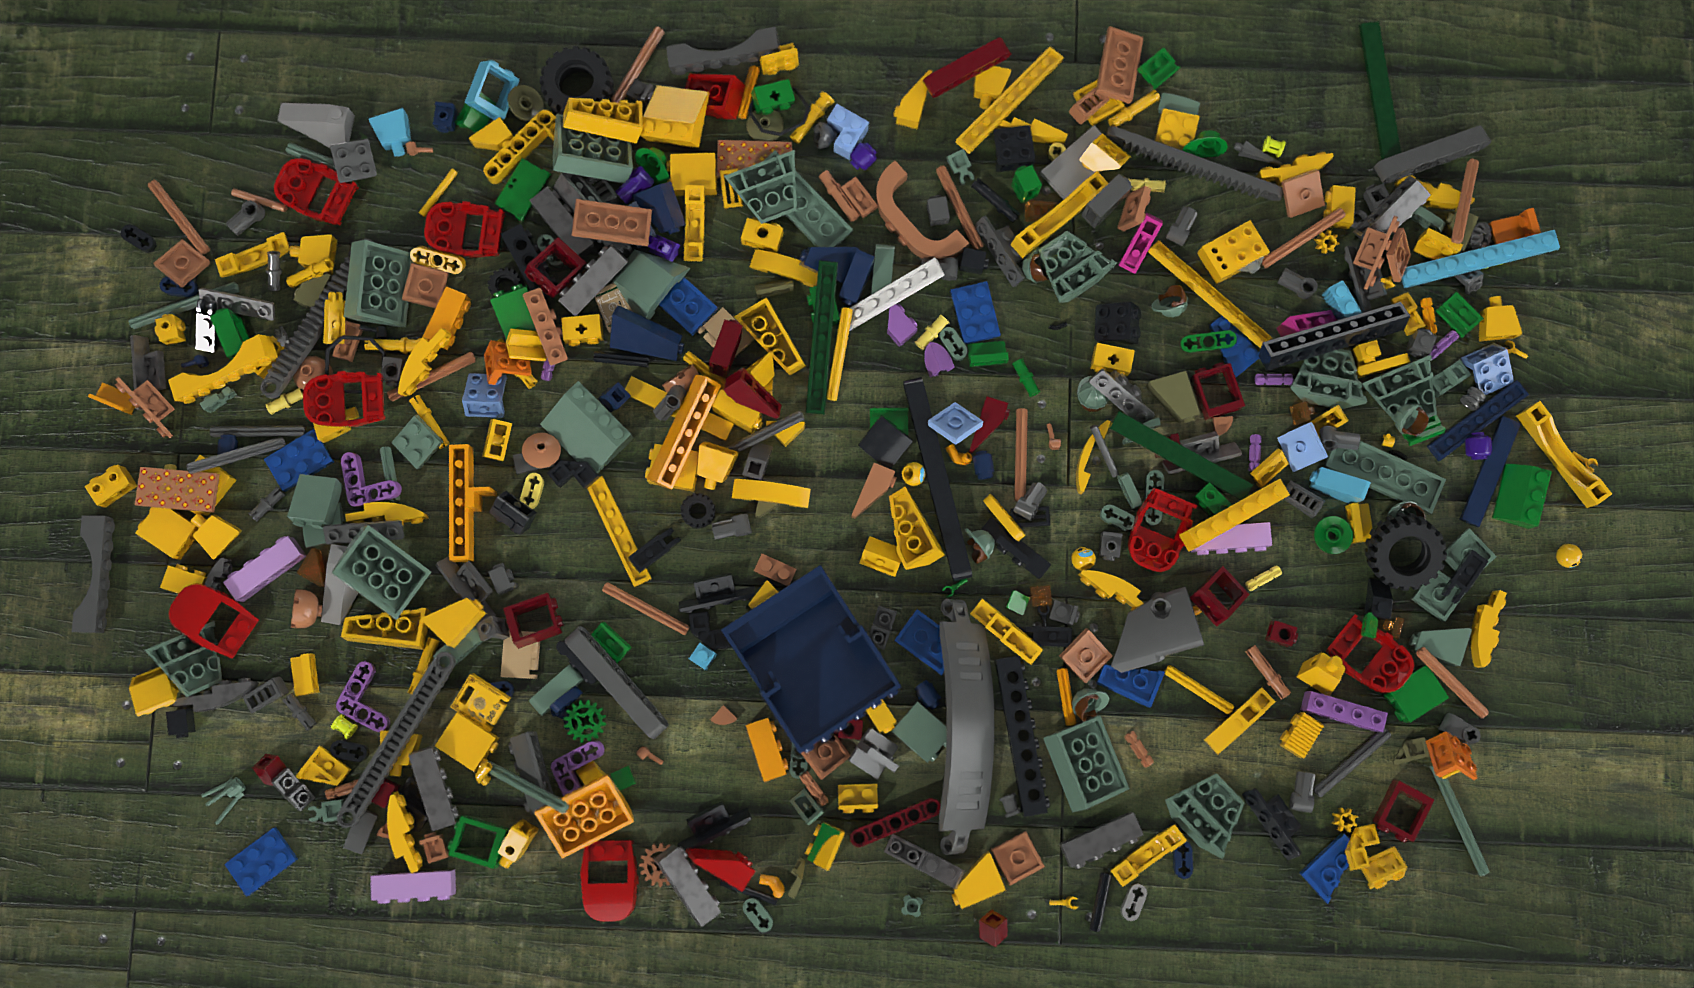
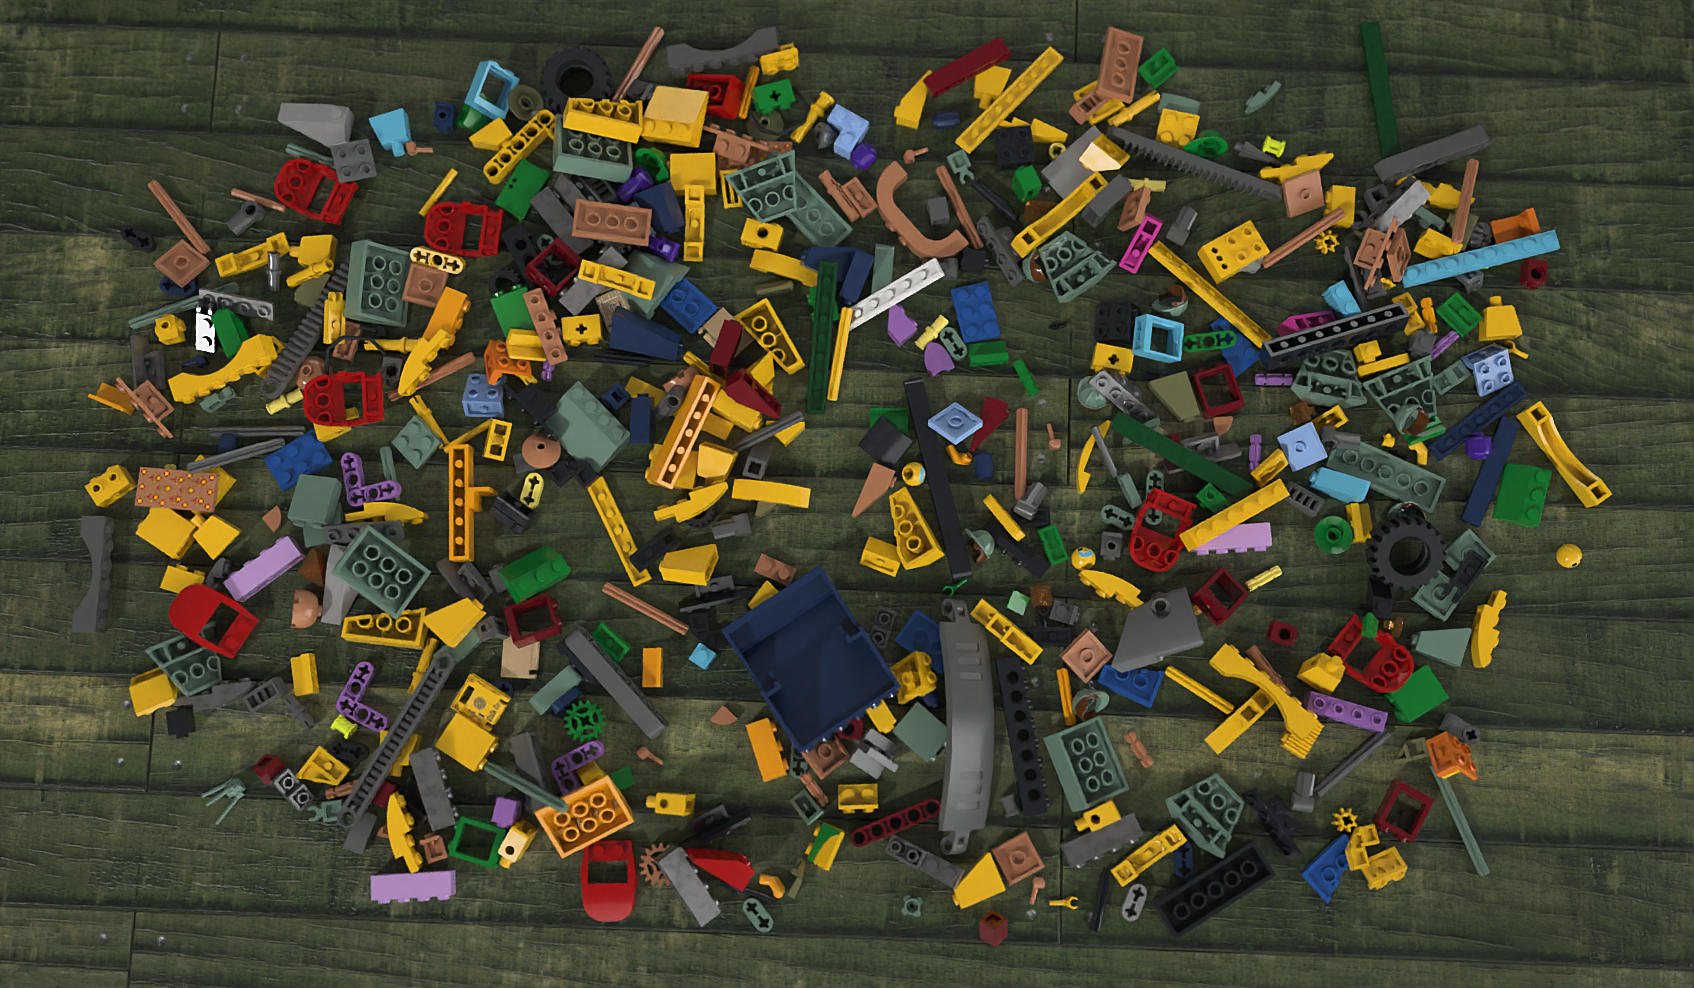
blue plate [224,827,298,897] -> none
dark grey pin [248,486,286,522] -> none
dark grey axle [274,326,289,347] -> none
yellow arm [475,761,493,786] -> none
dark grey piece [1277,268,1318,299] -> none
nougat axle [1416,647,1489,718] -> none
dark grey wheel [1460,387,1486,411] -> none
yellow hand [1572,451,1598,473] -> none
none -> nougat tile [262,506,283,533]
none -> yellow bar [443,418,493,453]
none -> medium lavender brick [492,795,524,828]
none -> green slope [497,544,571,604]
none -> black bracket [502,382,559,441]
none -> yellow slope [578,259,656,300]
none -> dark blue slope [630,393,656,444]
none -> light orange panel [642,647,663,687]
none -> yellow torso [646,792,696,816]
none -> yellow slope [654,480,728,523]
none -> yellow slope [659,544,719,586]
none -> nougat bracket [703,123,775,164]
none -> yellow plate [890,651,937,704]
none -> nougat hand [903,147,928,164]
none -> dark blue brick [931,109,959,131]
none -> nougat hand [1029,877,1045,905]
none -> green plate [1037,524,1070,566]
none -> yellow torso [1074,797,1121,832]
none -> medium azure window [1132,314,1184,363]
none -> black brick [1150,839,1276,940]
none -> yellow arch [1209,643,1319,742]
none -> sand green slope [1245,81,1281,114]
none -> yellow arm [1408,442,1428,466]
none -> dark red brick [1520,259,1548,290]

